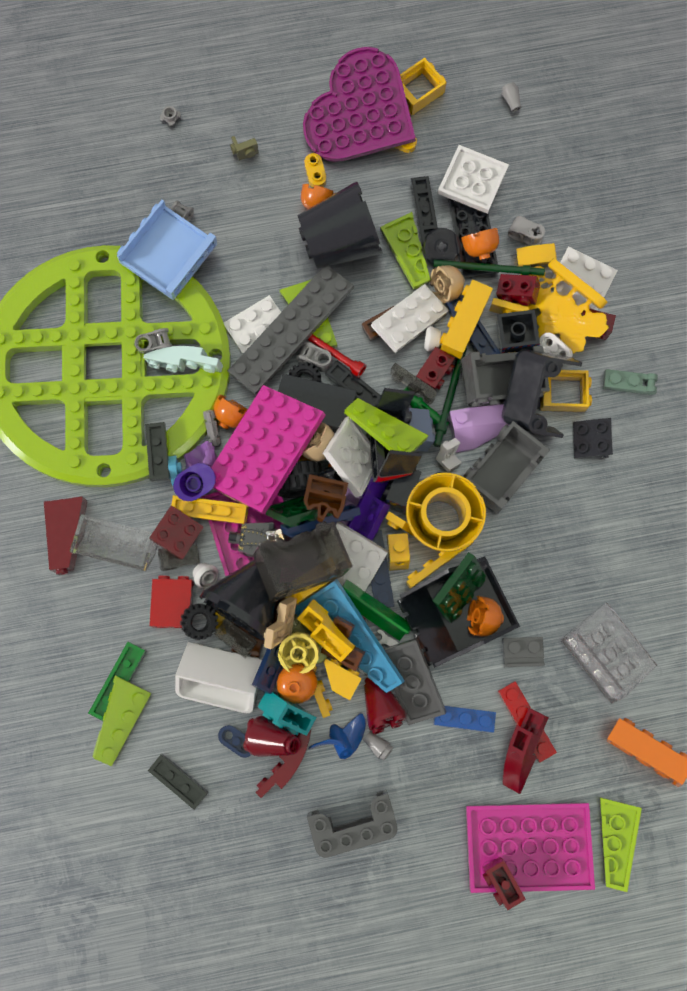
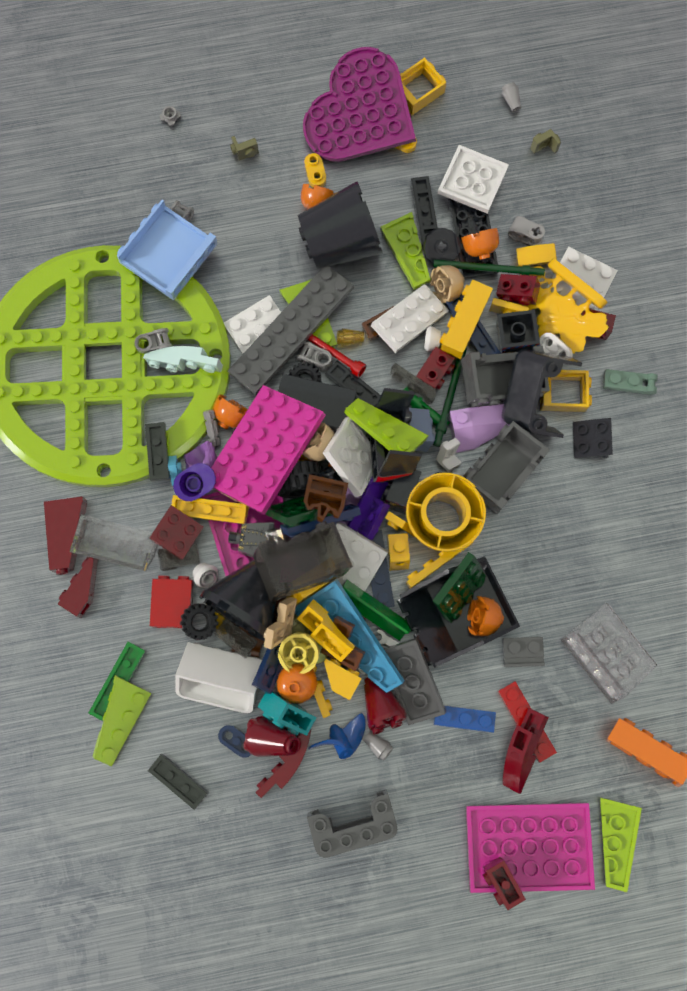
none -> dark red slope [58,554,98,618]
none -> clear yellow cone [337,328,364,347]
none -> olive bracket [530,129,561,154]

